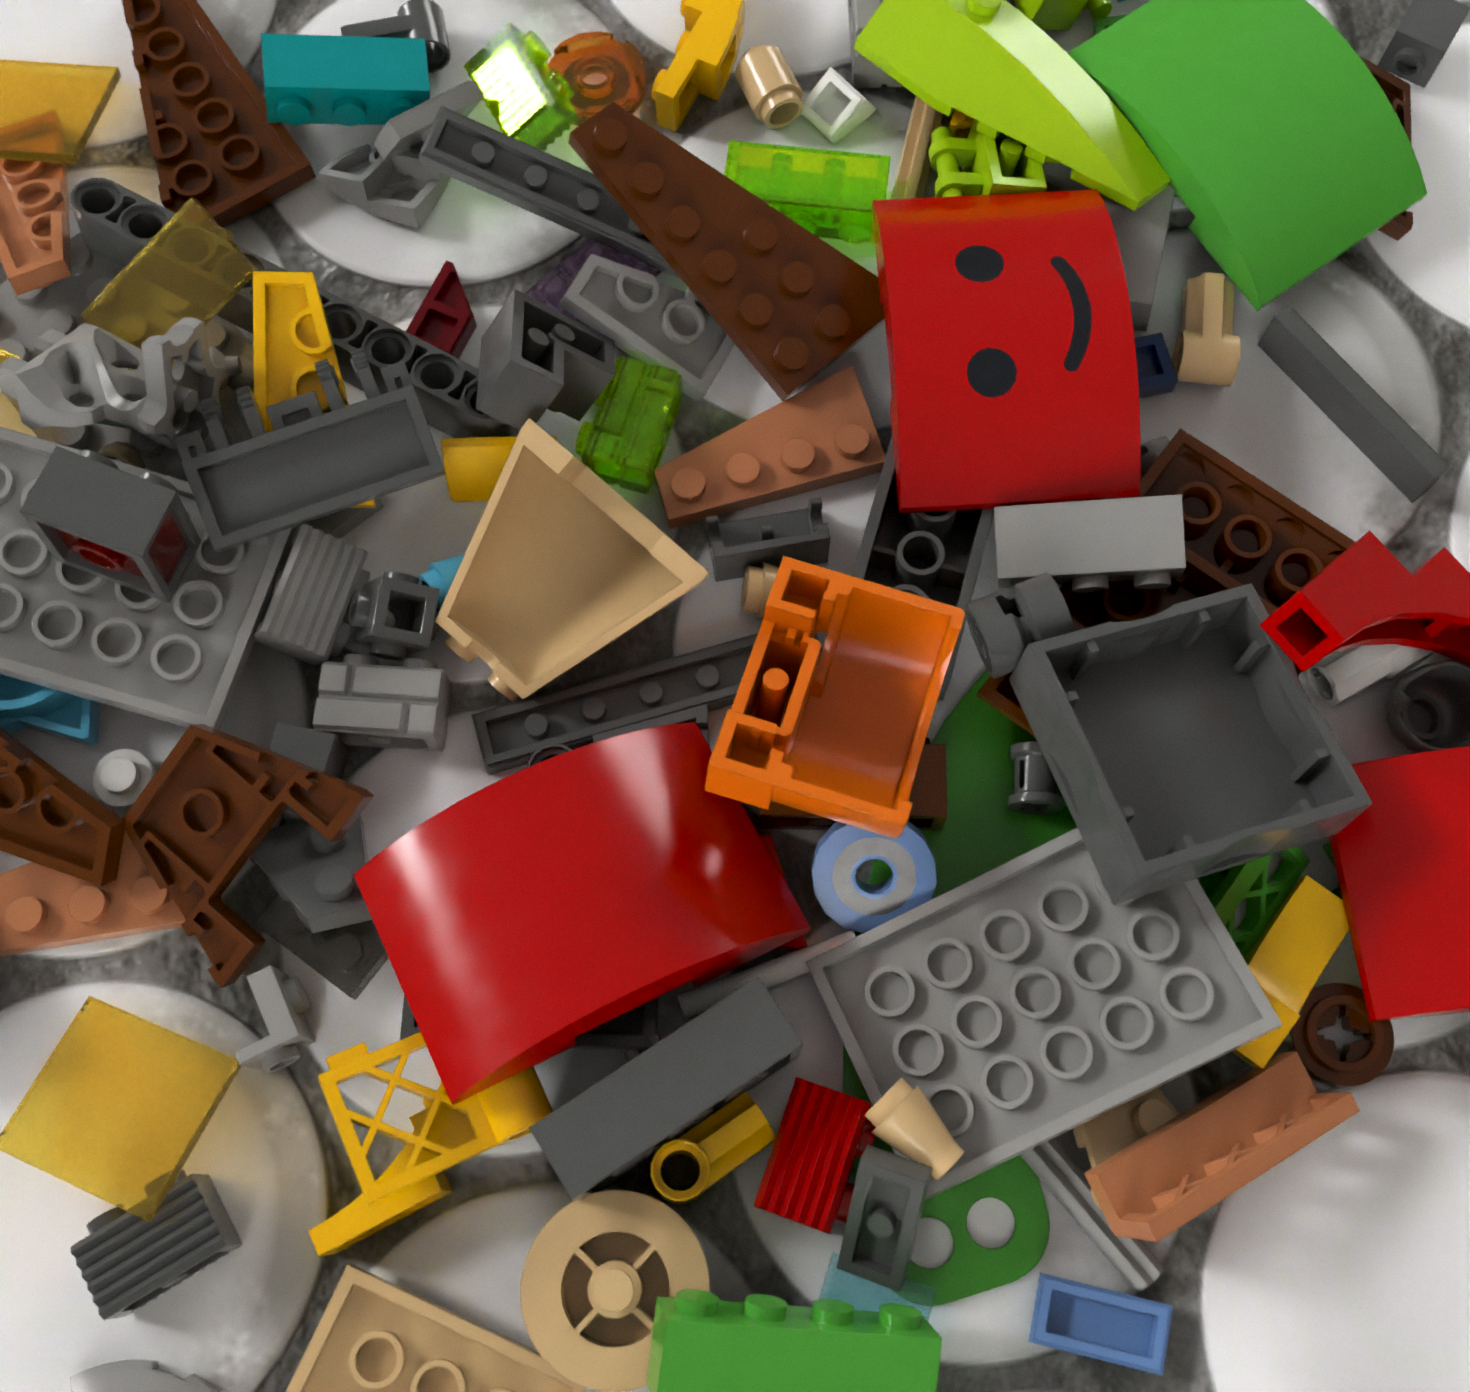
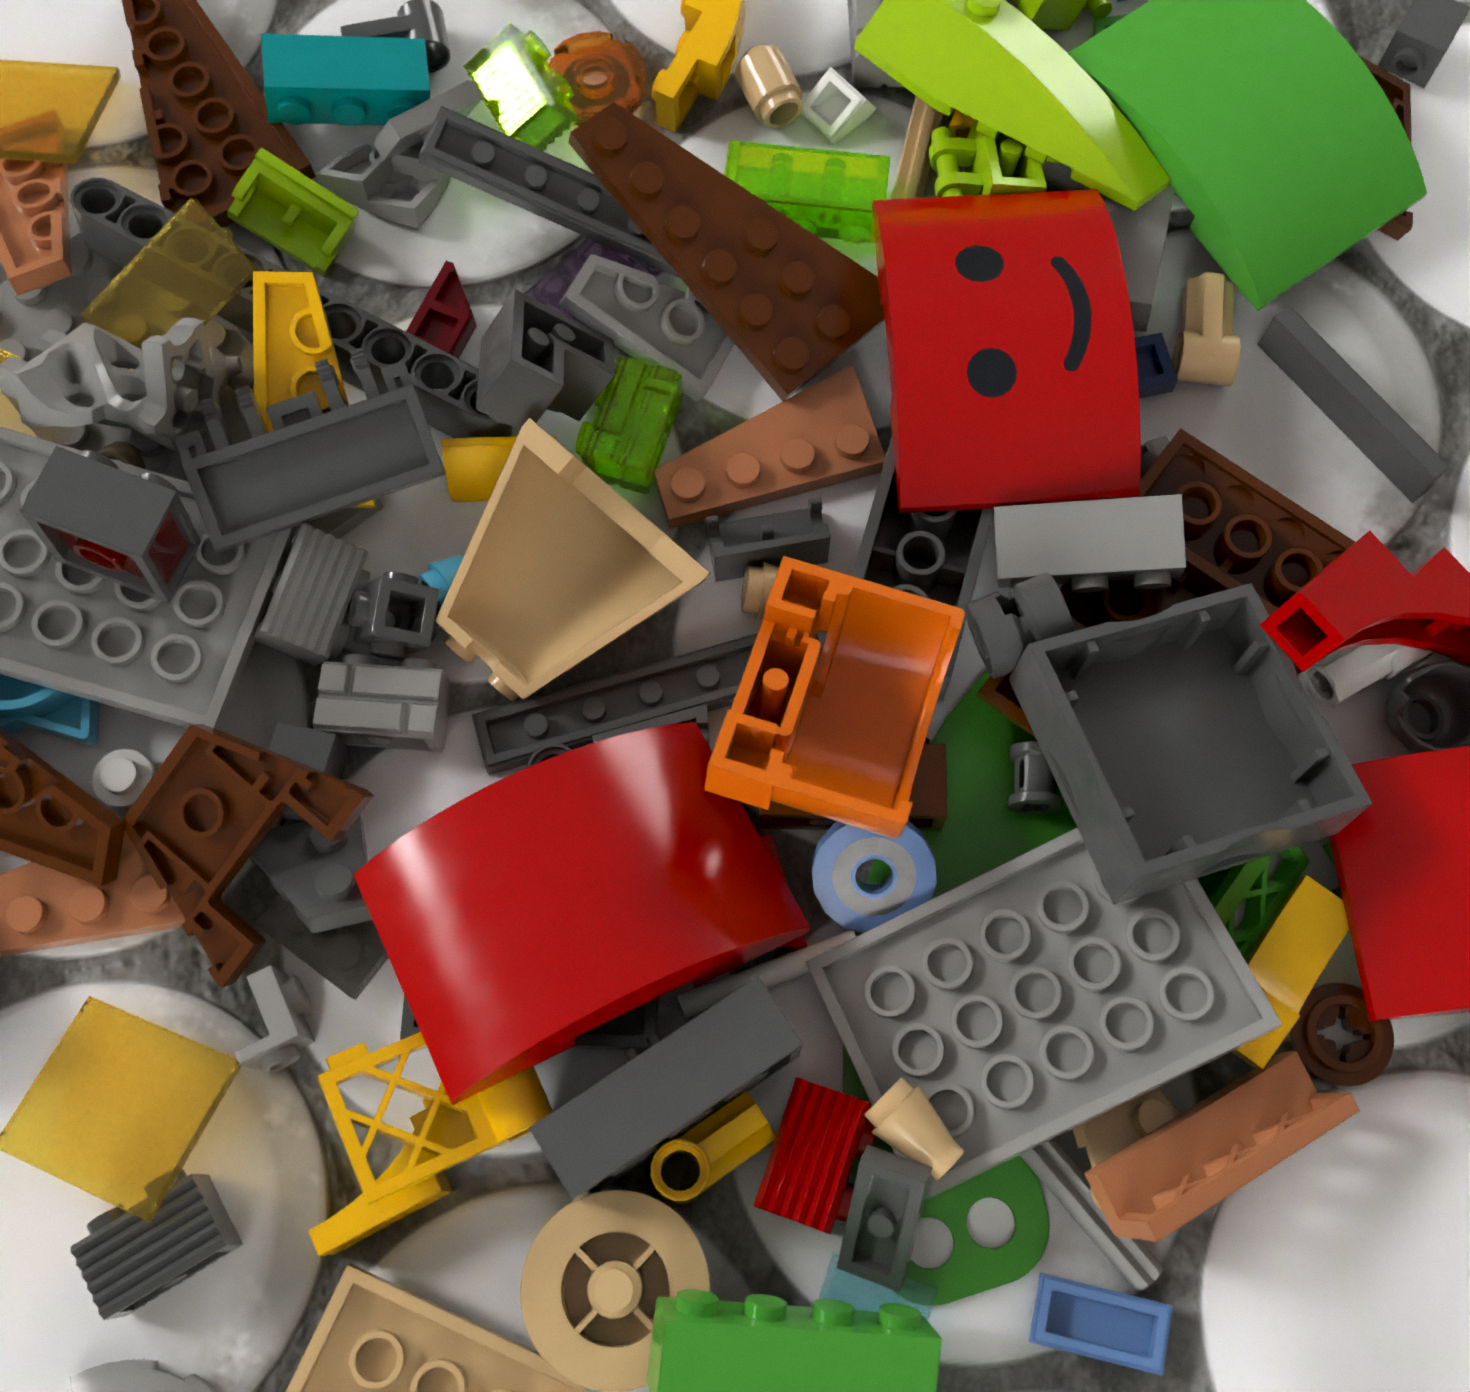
none -> lime hinge [227,147,359,277]

